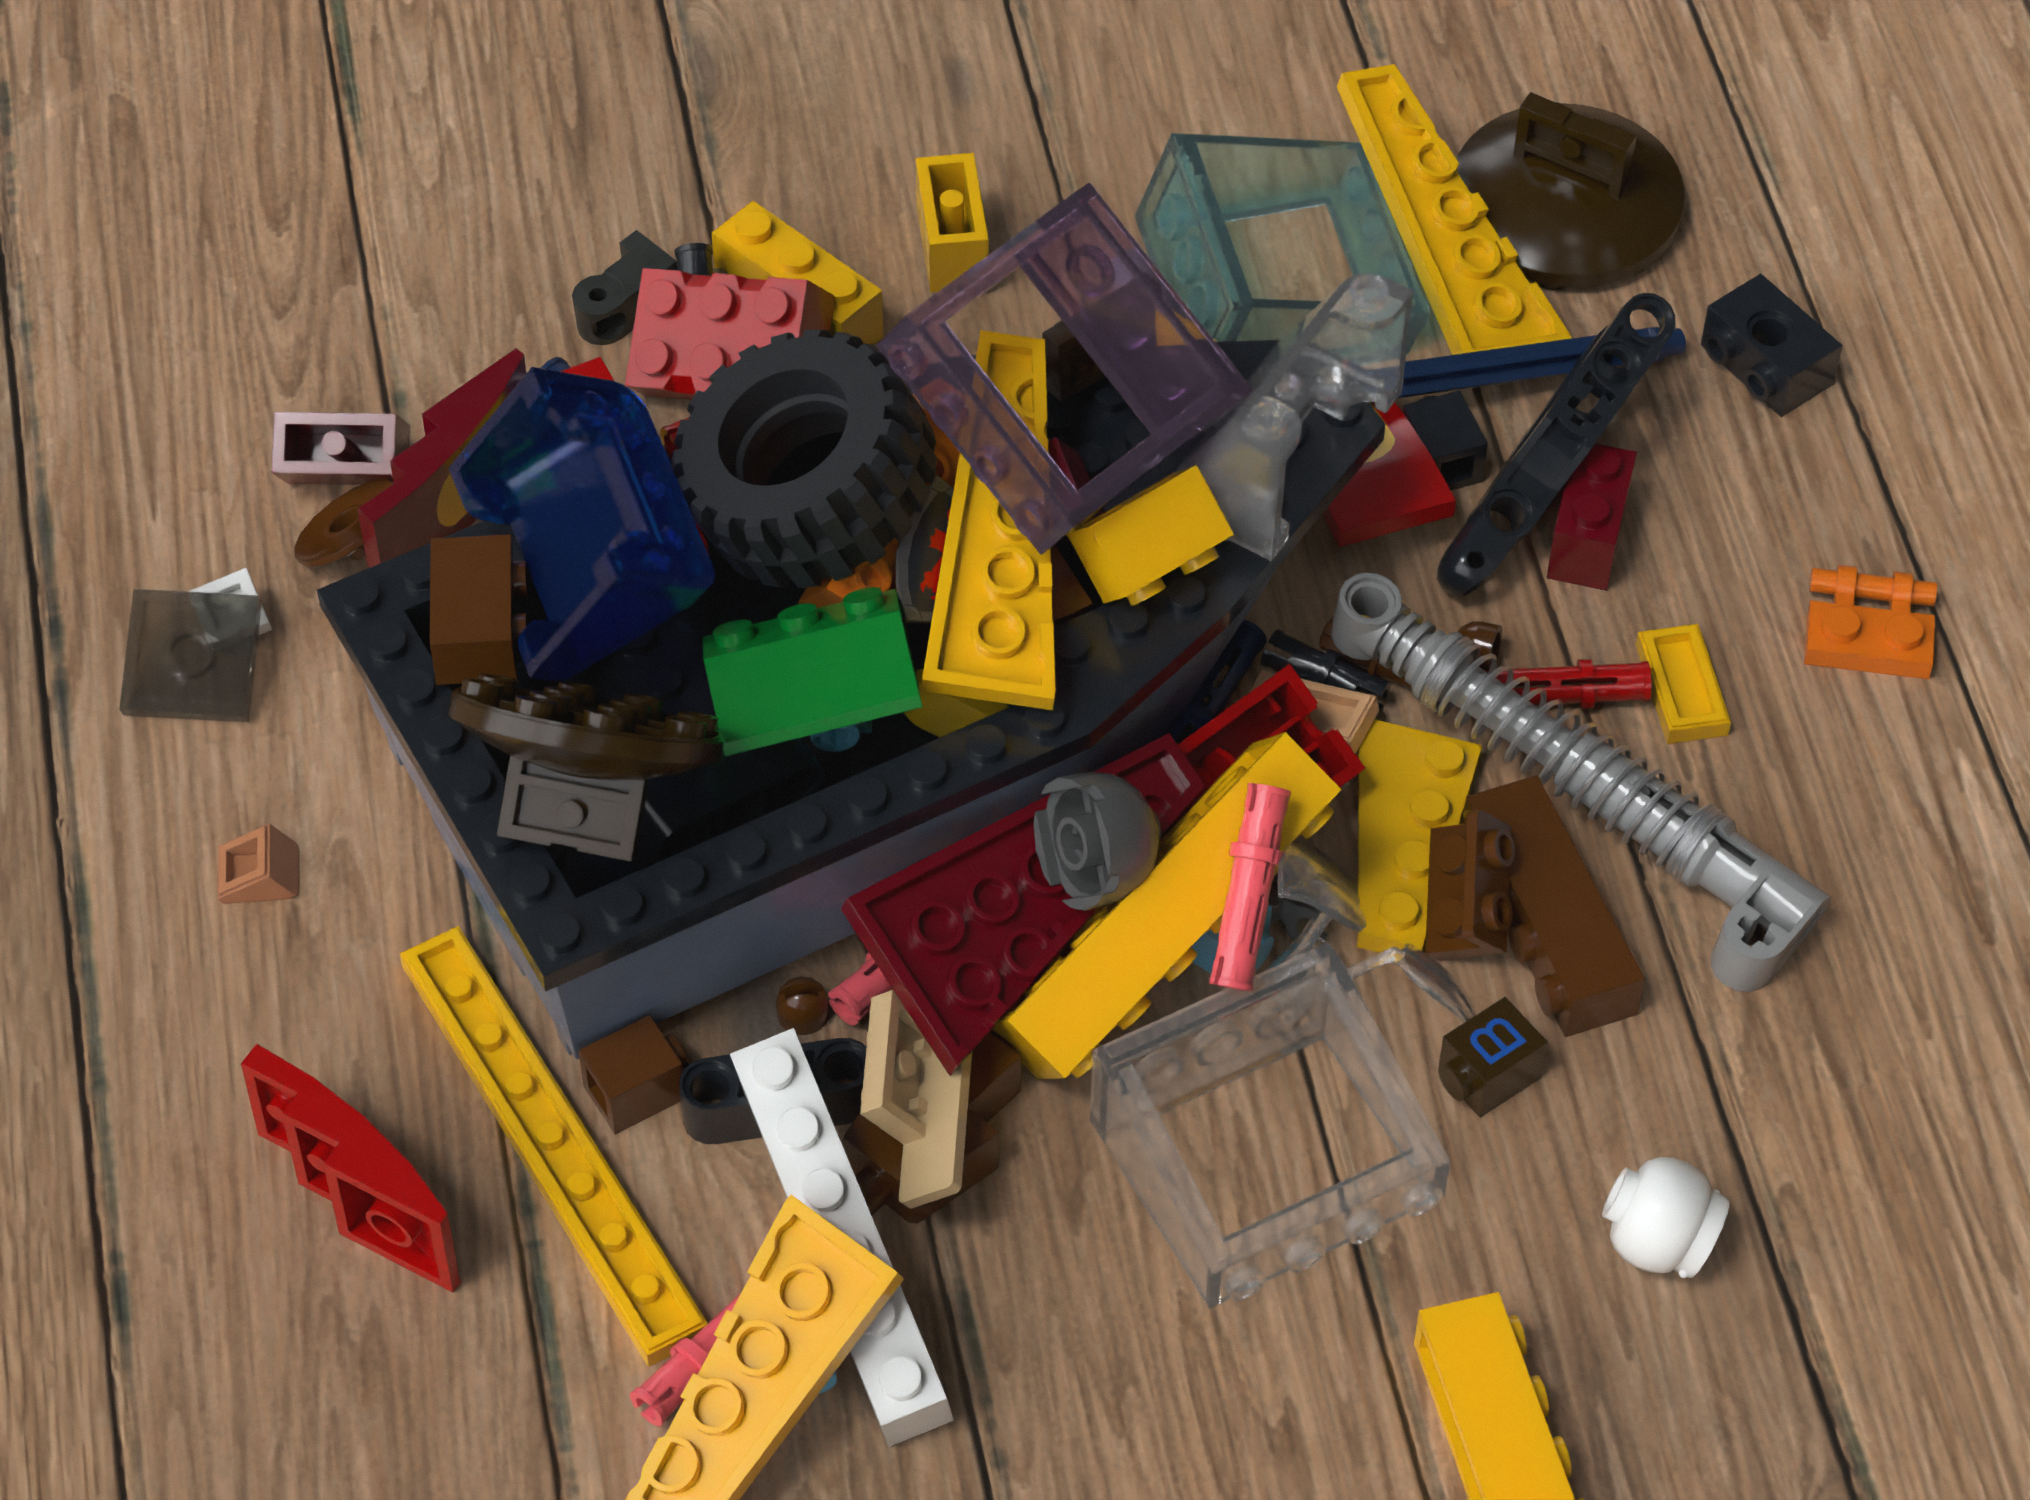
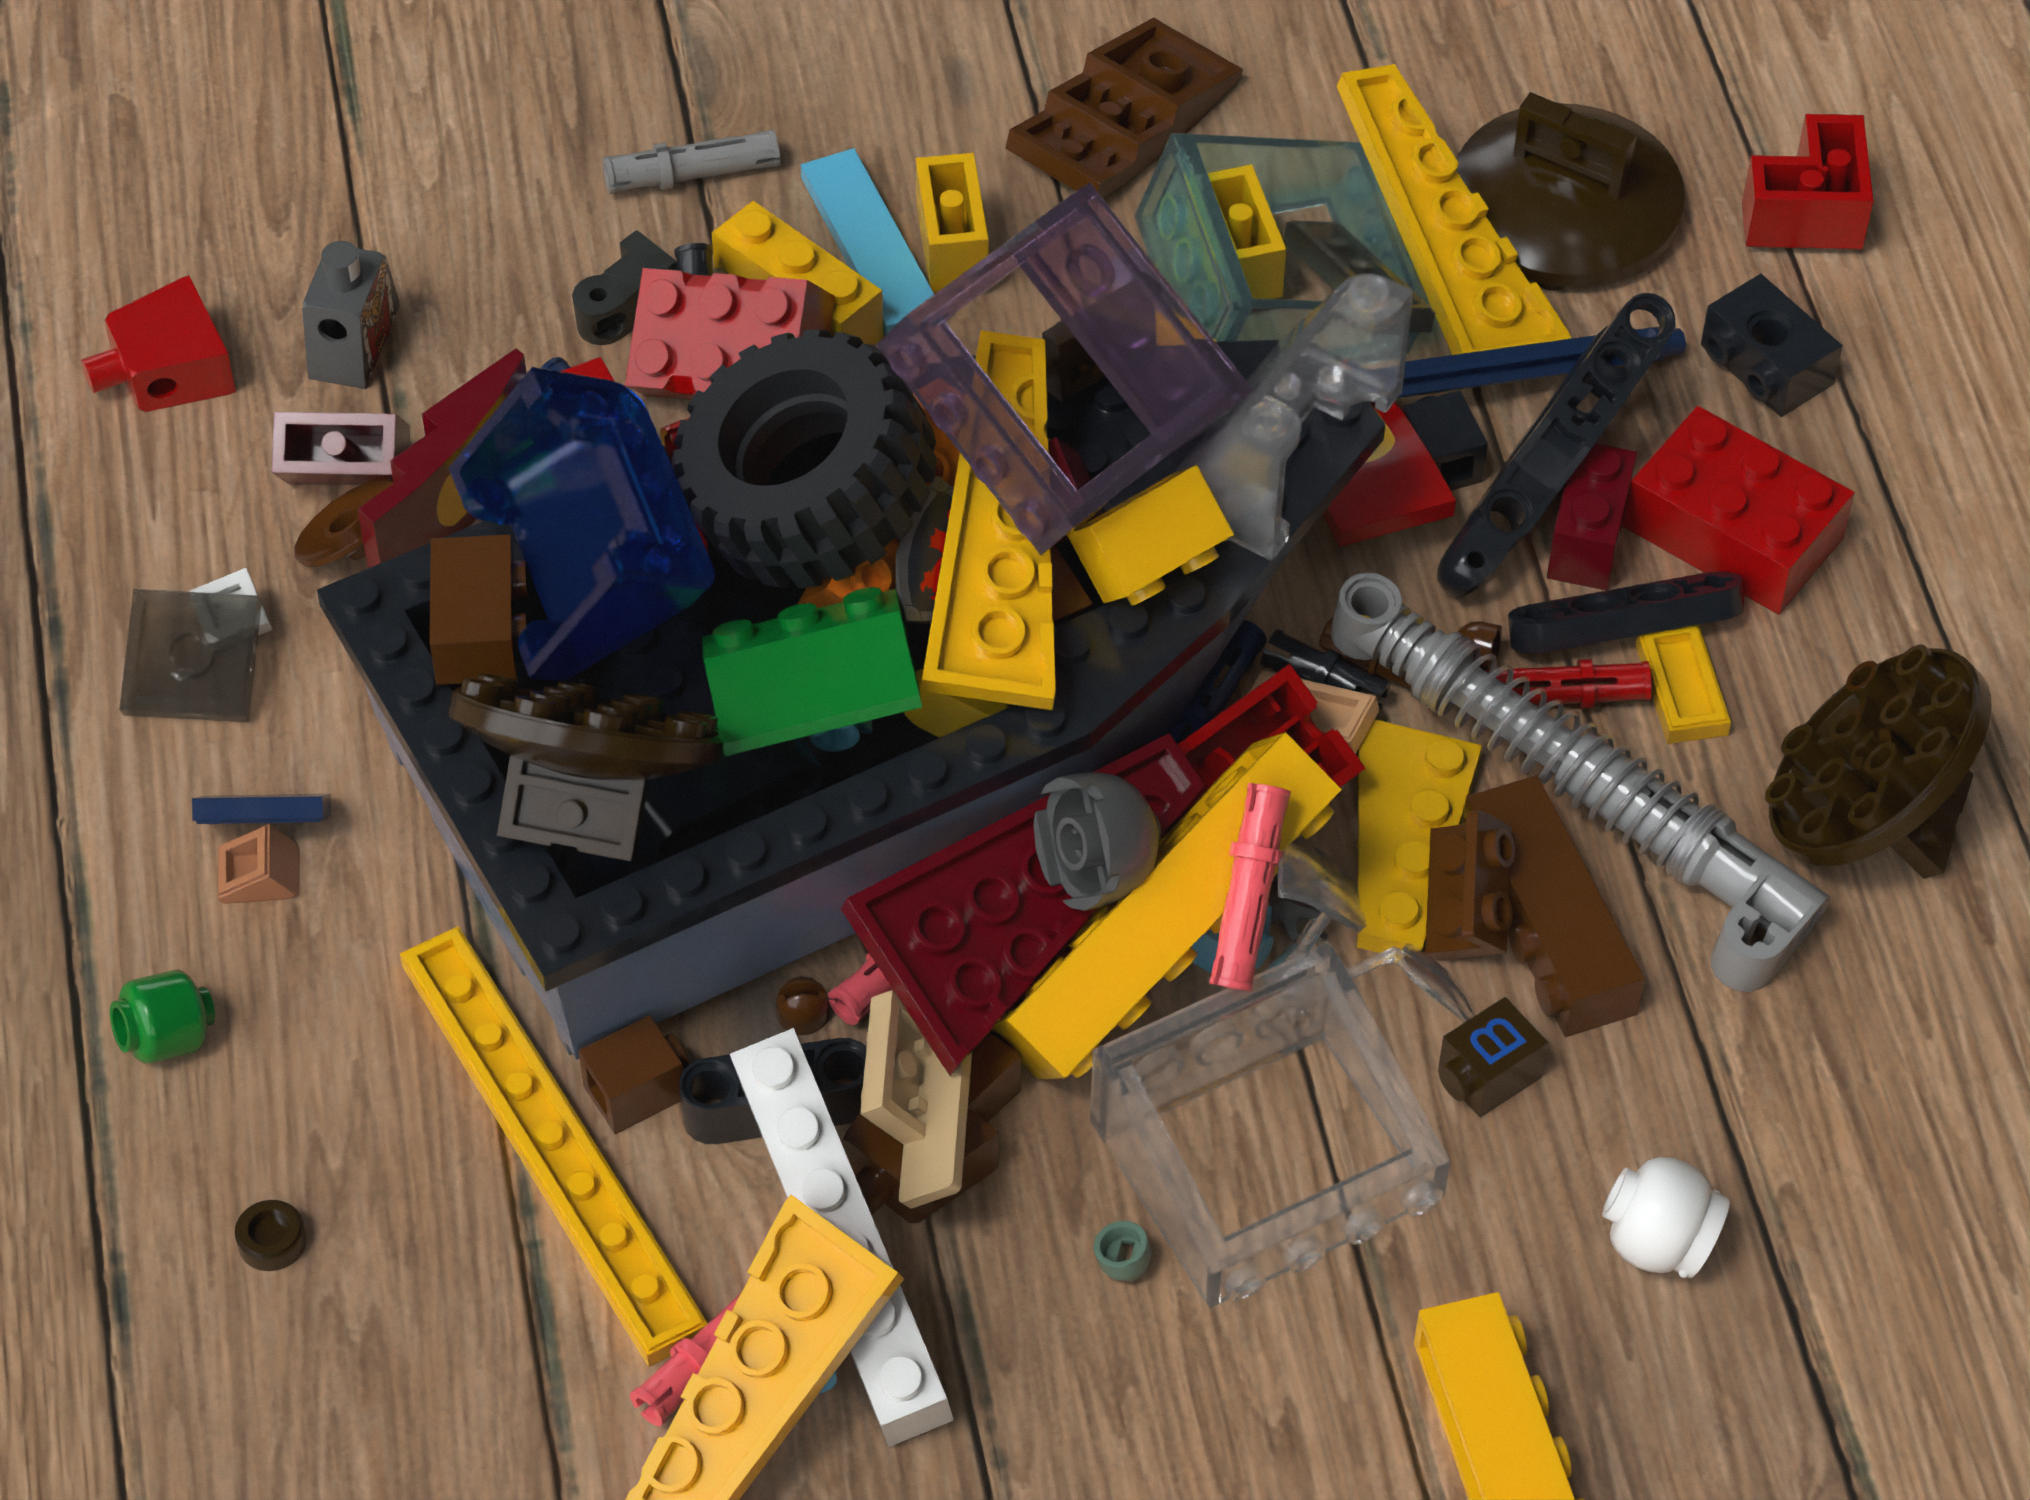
red slope [241,1043,461,1293] -> none
orange plate [1804,564,1937,679] -> none
none -> red torso [81,275,236,412]
none -> green head [110,970,215,1064]
none -> dark blue tile [192,794,331,824]
none -> dark brown tile [235,1200,306,1271]
none -> dark grey torso [302,241,400,389]
none -> light grey pin [602,129,780,194]
none -> medium azure tile [800,148,942,340]
none -> reddish brown slope [1005,17,1243,203]
none -> sand green hinge [1093,1221,1152,1282]
none -> yellow brick [1193,164,1286,308]
none -> clear smoke tile [1283,220,1435,332]
none -> black beam [1508,571,1745,654]
none -> red brick [1623,405,1855,615]
none -> red brick [1742,114,1874,249]
none -> dark brown bracket [1765,644,1992,879]

